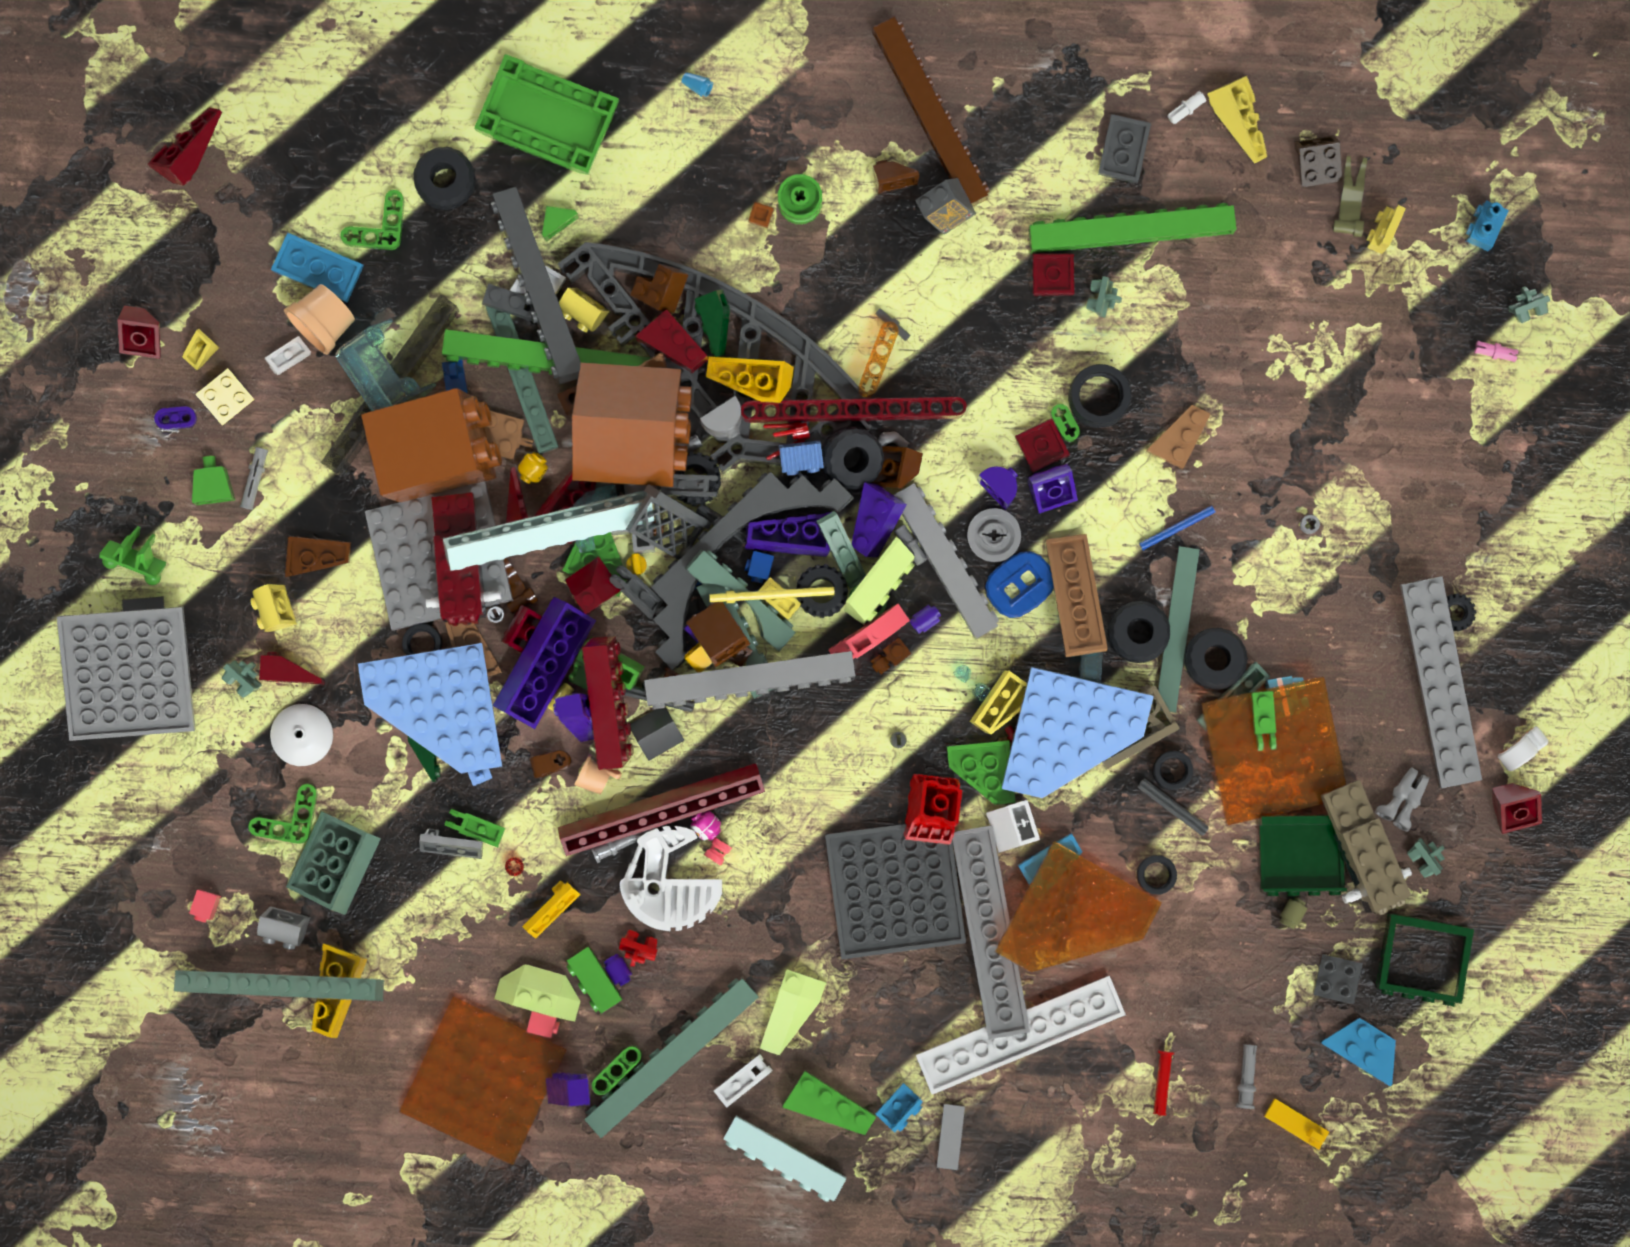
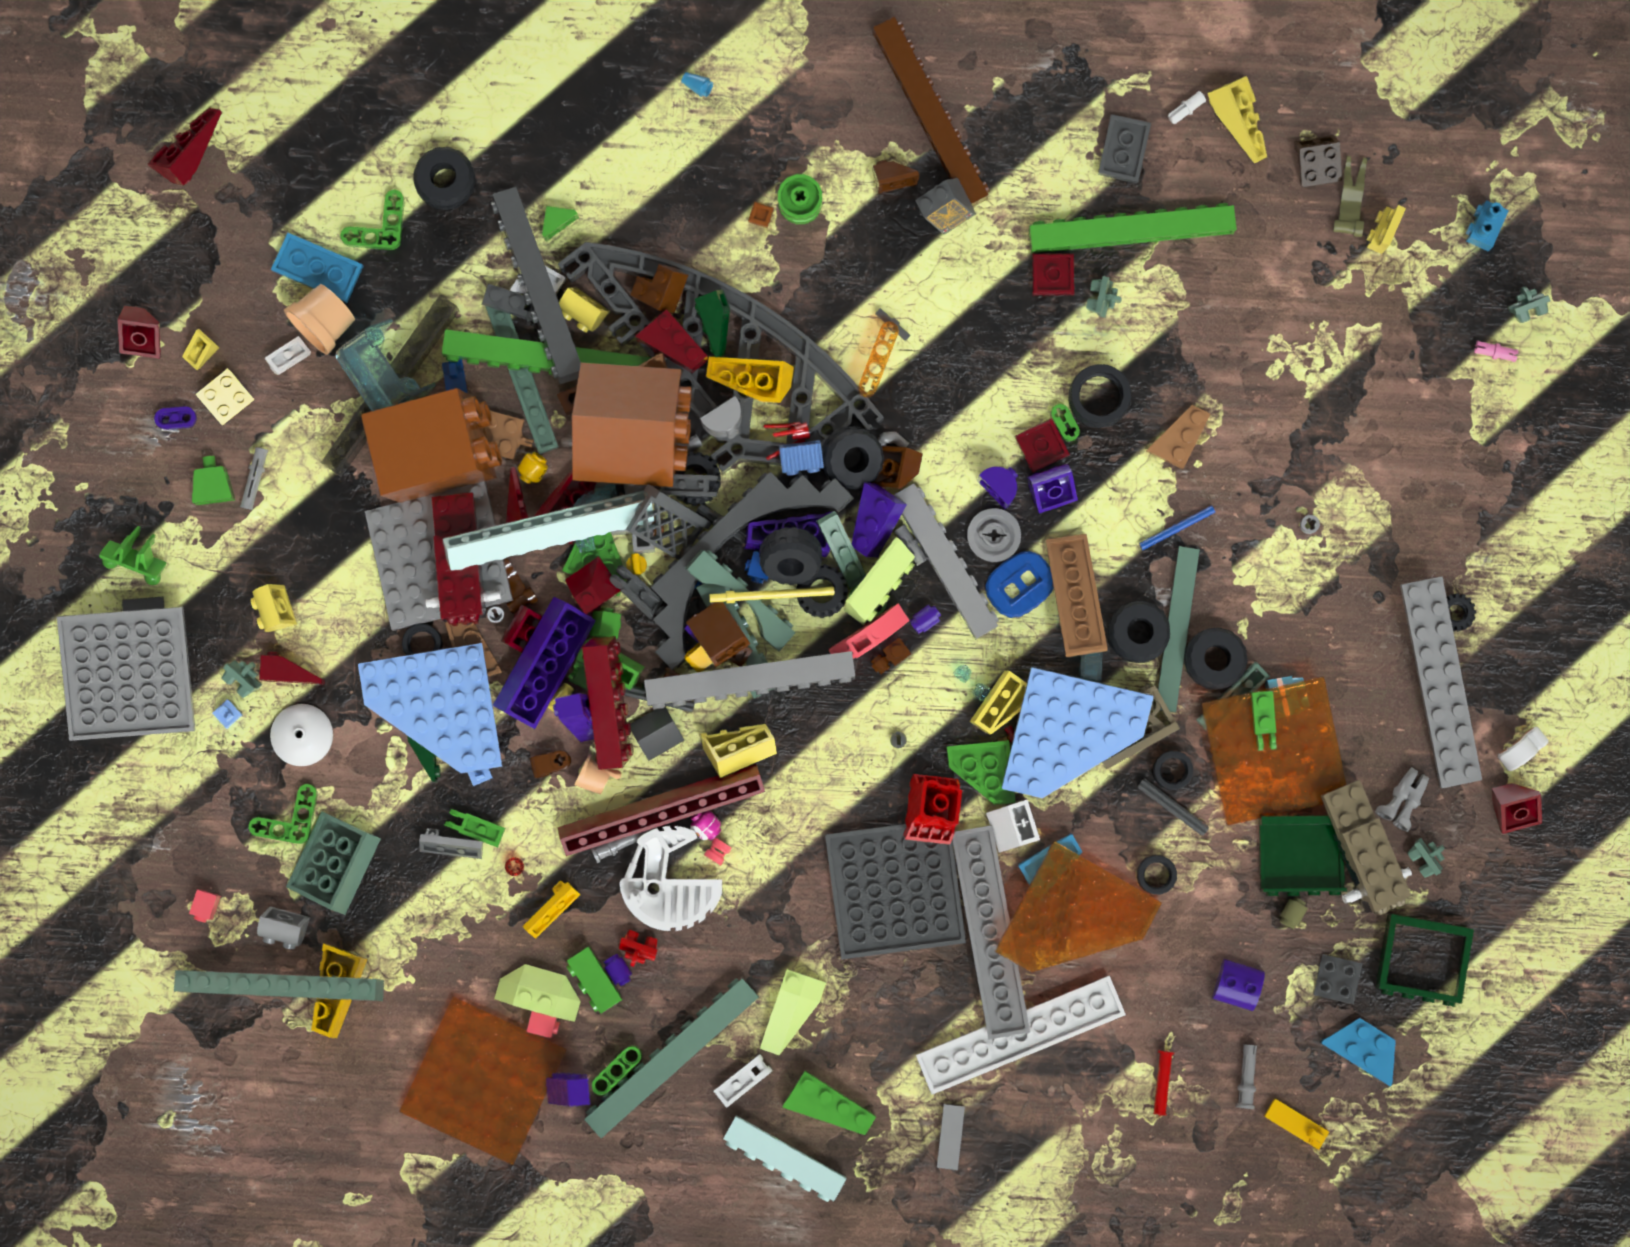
reddish brown wing [285,536,351,577] -> none
bright green slope [474,54,619,175] -> none
dark red beam [741,397,967,423] -> none
light yellow hinge [759,578,802,621] -> none
dark azure bracket [875,1083,923,1133] -> none
none -> light blue tile [212,699,243,729]
none -> bright green brick [590,608,621,639]
none -> light yellow wedge [700,724,777,778]
none -> black tyre [759,527,822,585]
none -> dark purple brick [1212,959,1265,1011]

